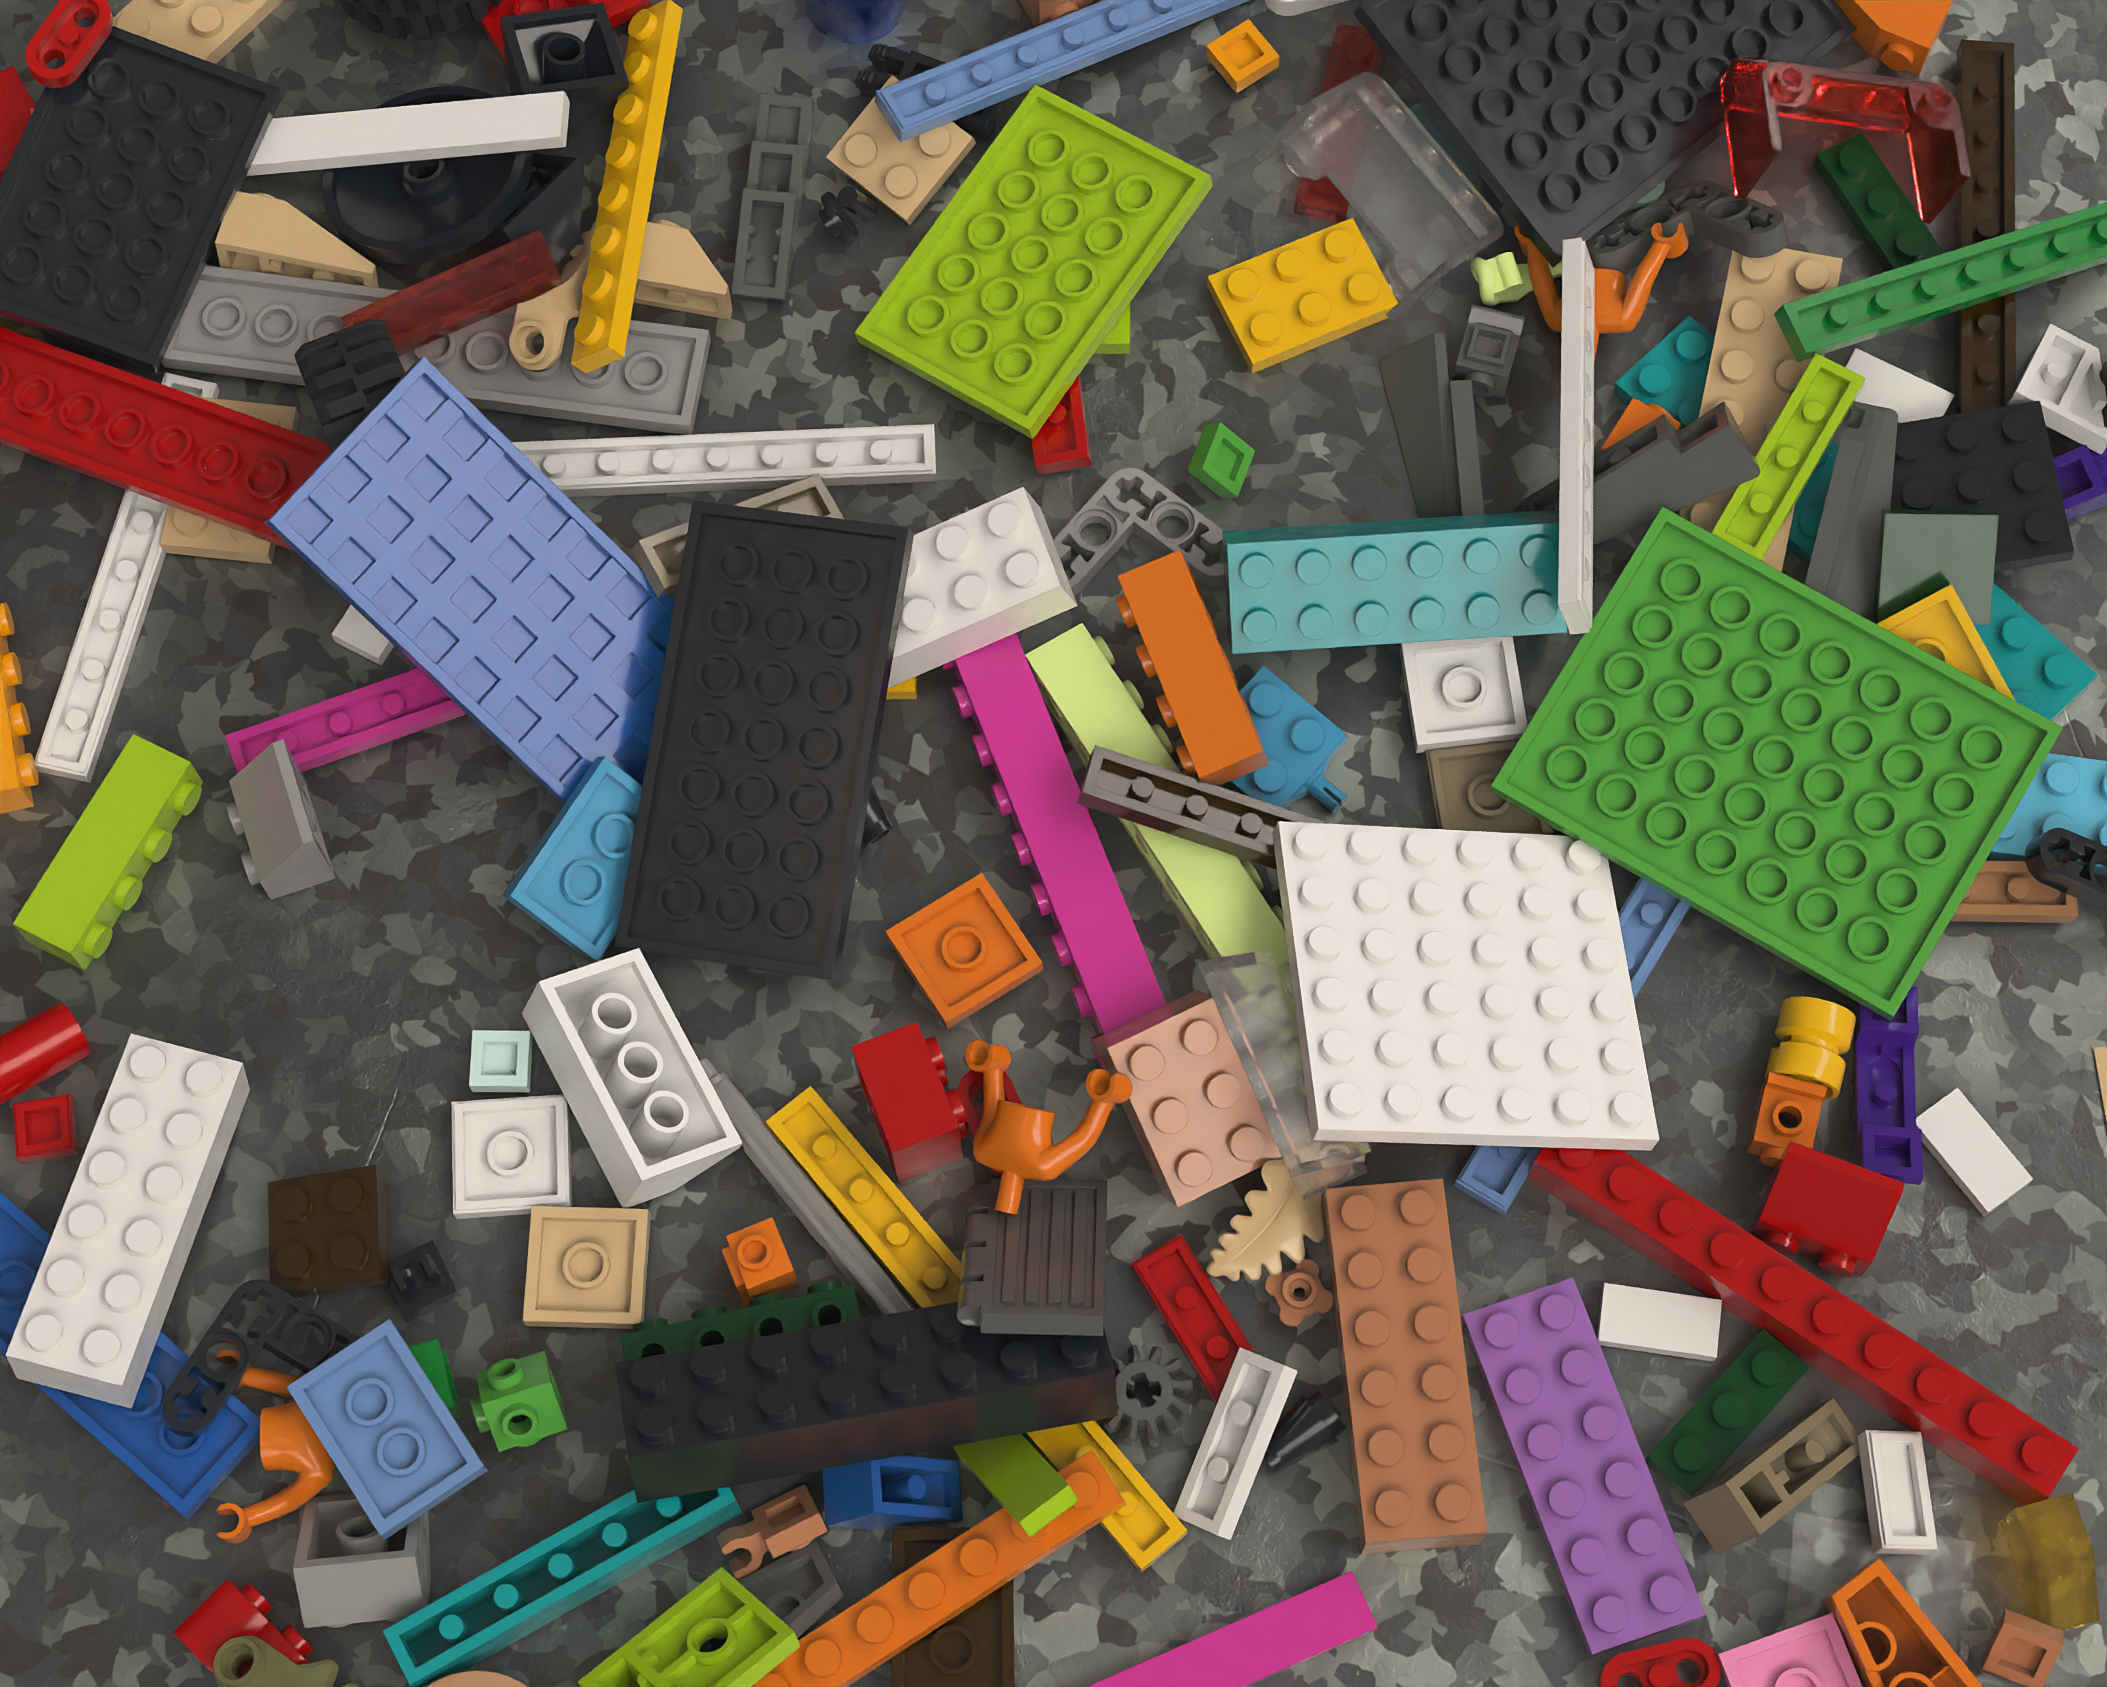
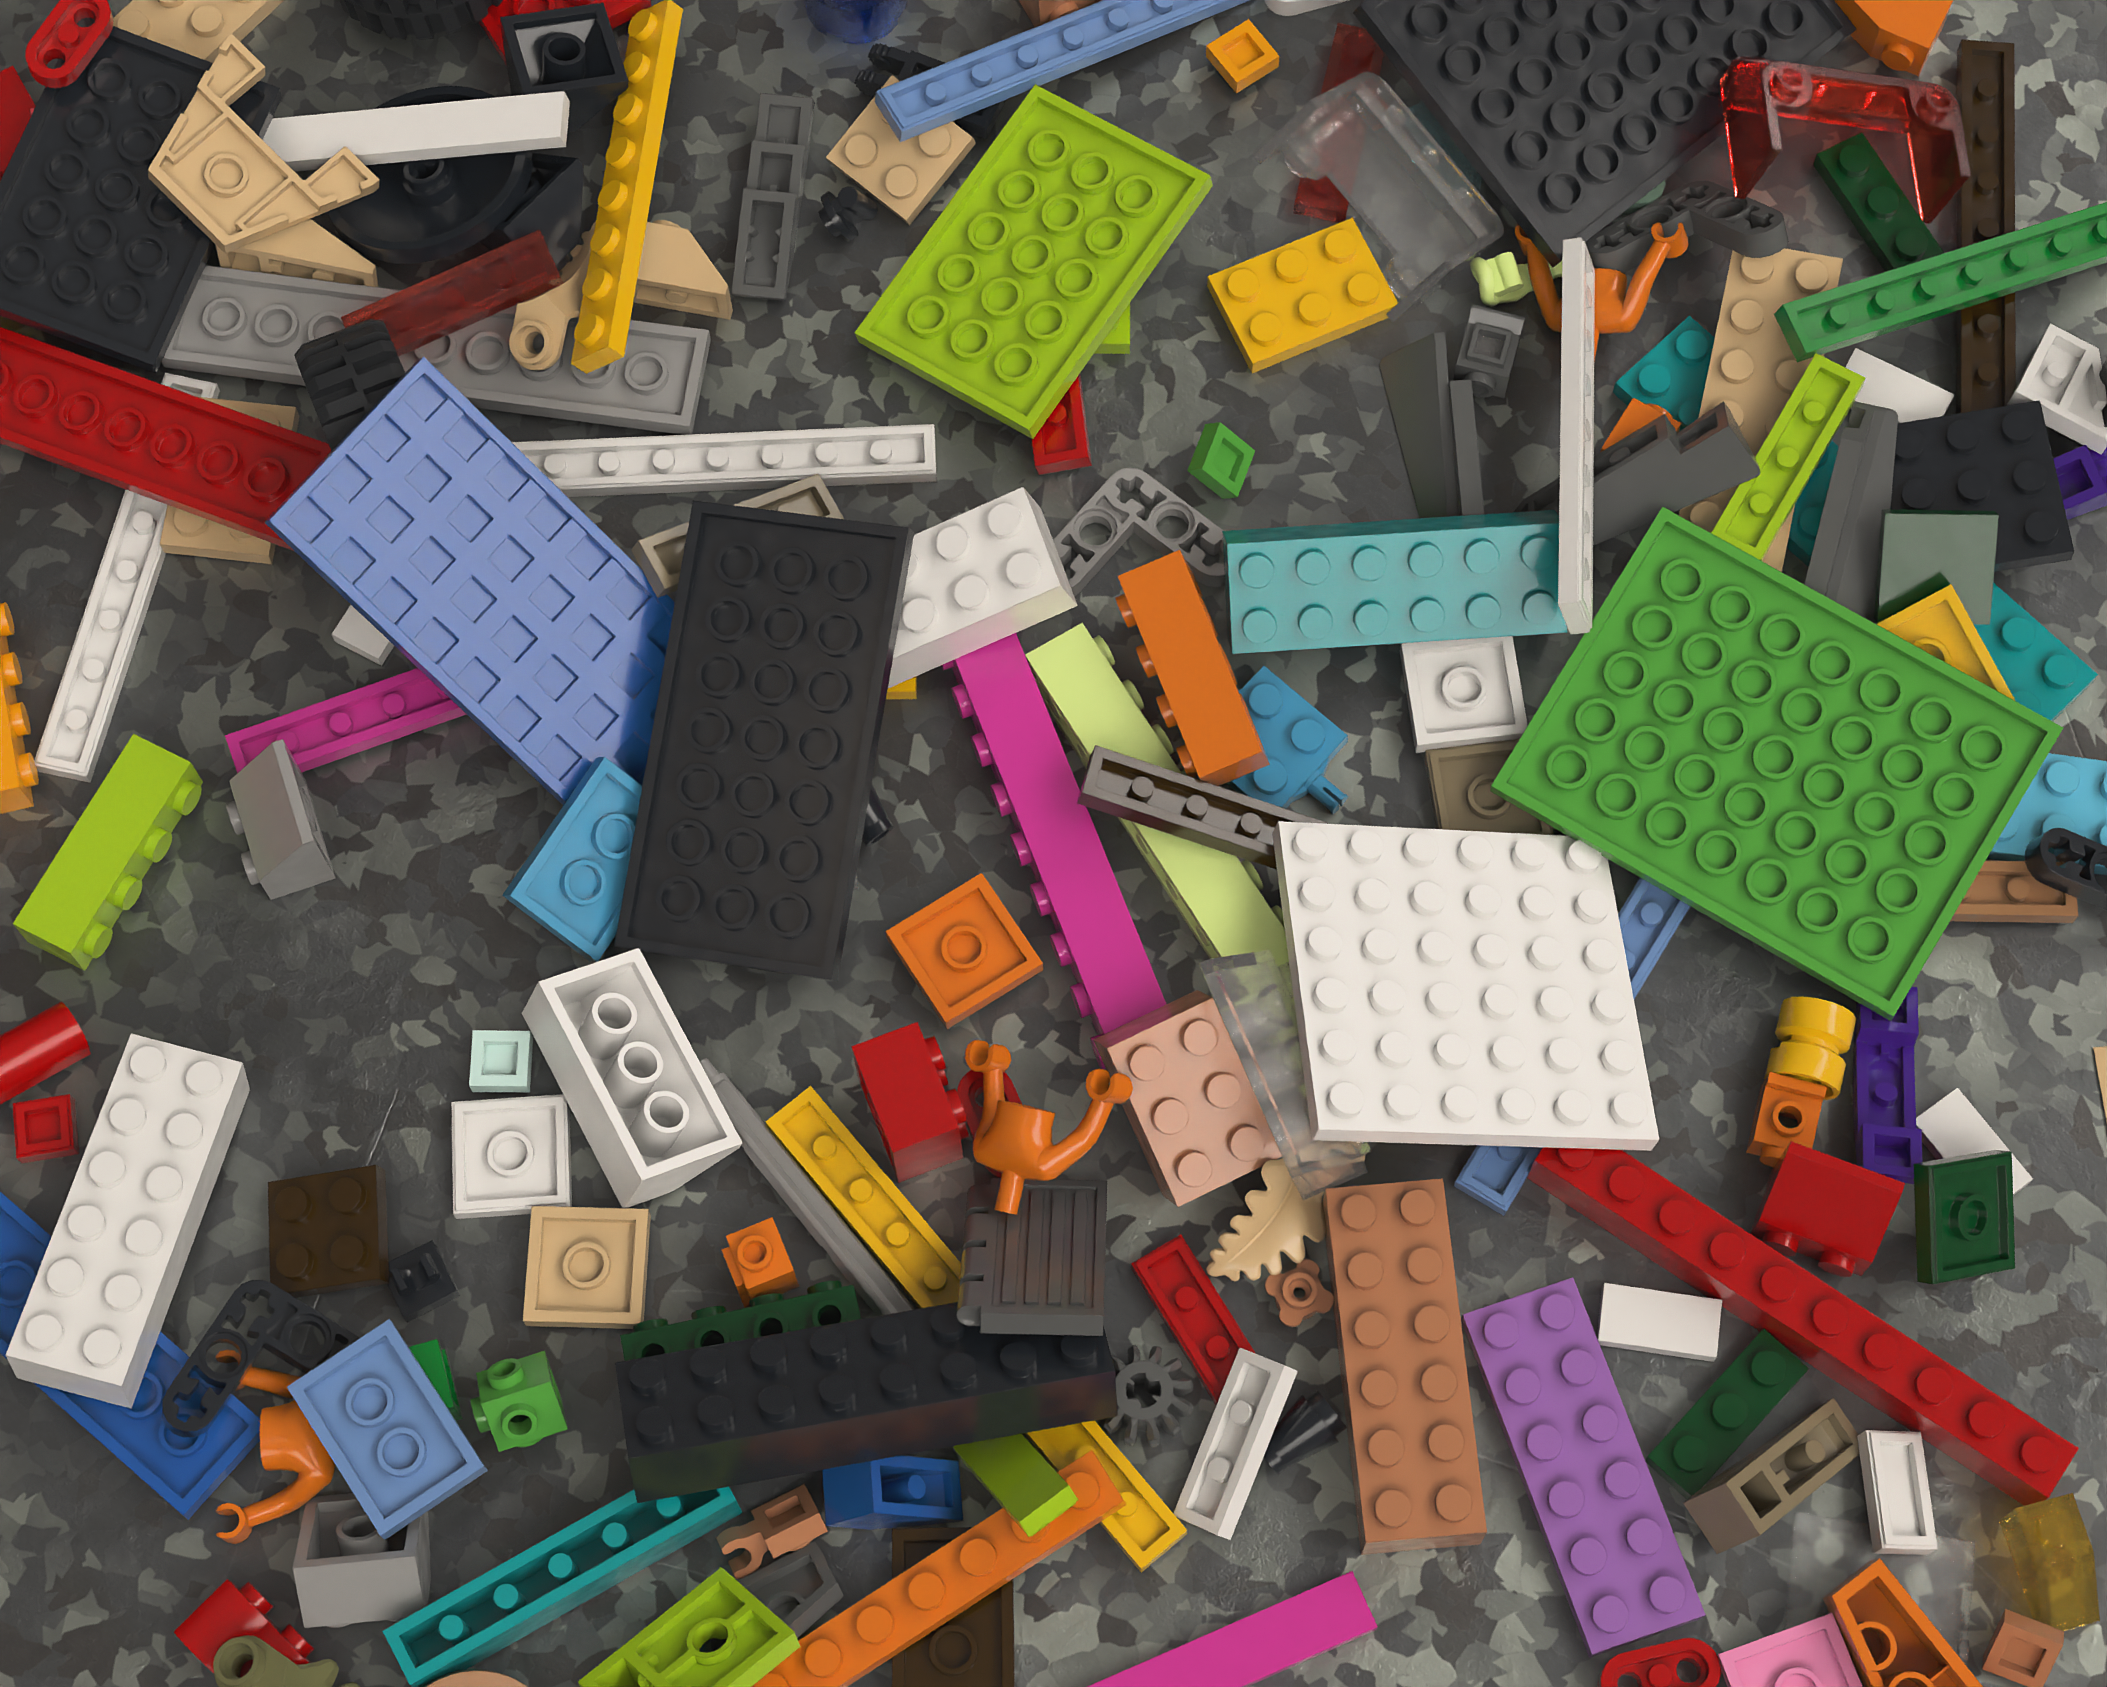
none -> tan wing [148,33,380,253]
none -> dark green tile [1913,1150,2015,1284]

